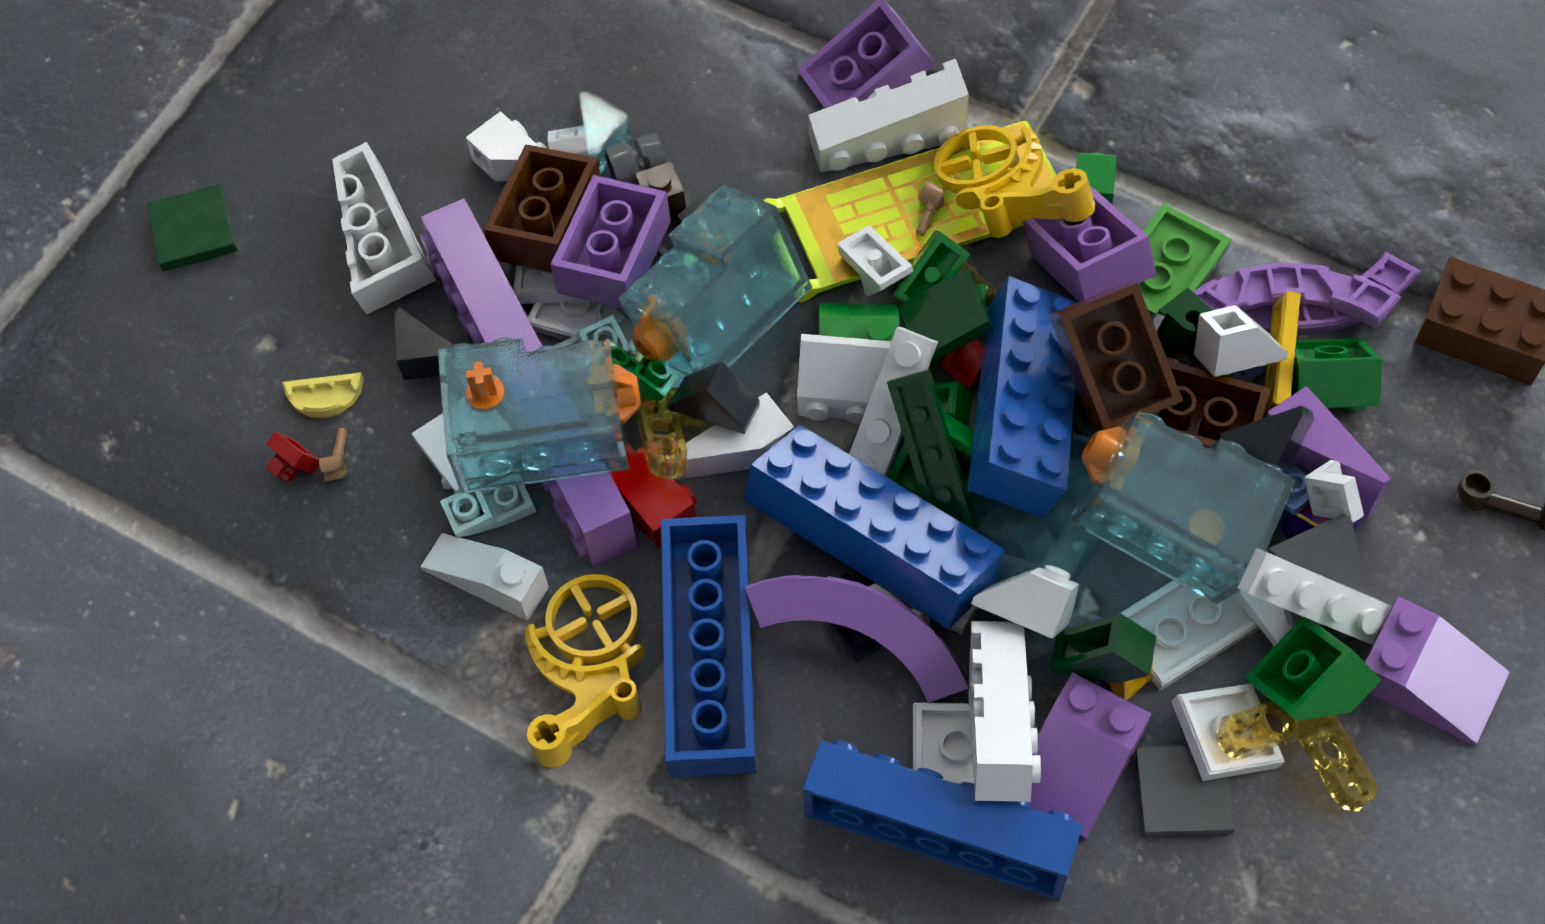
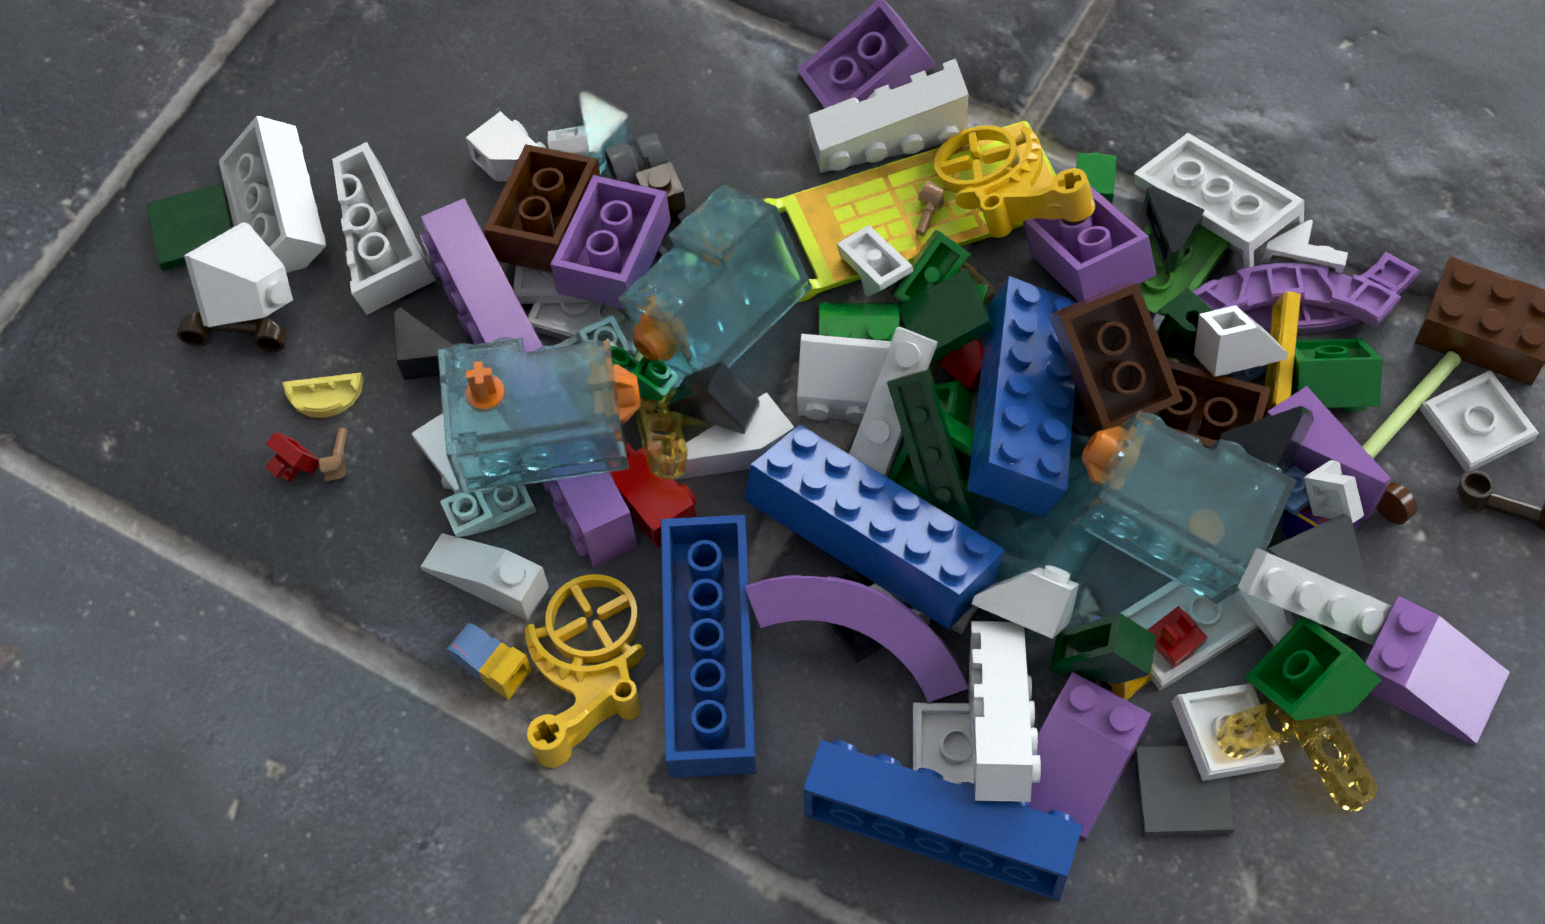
none -> dark brown bar [177,312,287,352]
none -> white slope [184,222,293,327]
none -> white slope [219,116,326,273]
none -> leg [446,623,532,700]
none -> white plate [1134,133,1304,268]
none -> black slope [1142,186,1205,274]
none -> red tile [1147,606,1208,668]
none -> white slope [1260,220,1348,274]
none -> yellowish green bar [1362,351,1461,459]
none -> reddish brown tile [1377,482,1417,525]
none -> white tile [1419,370,1539,472]

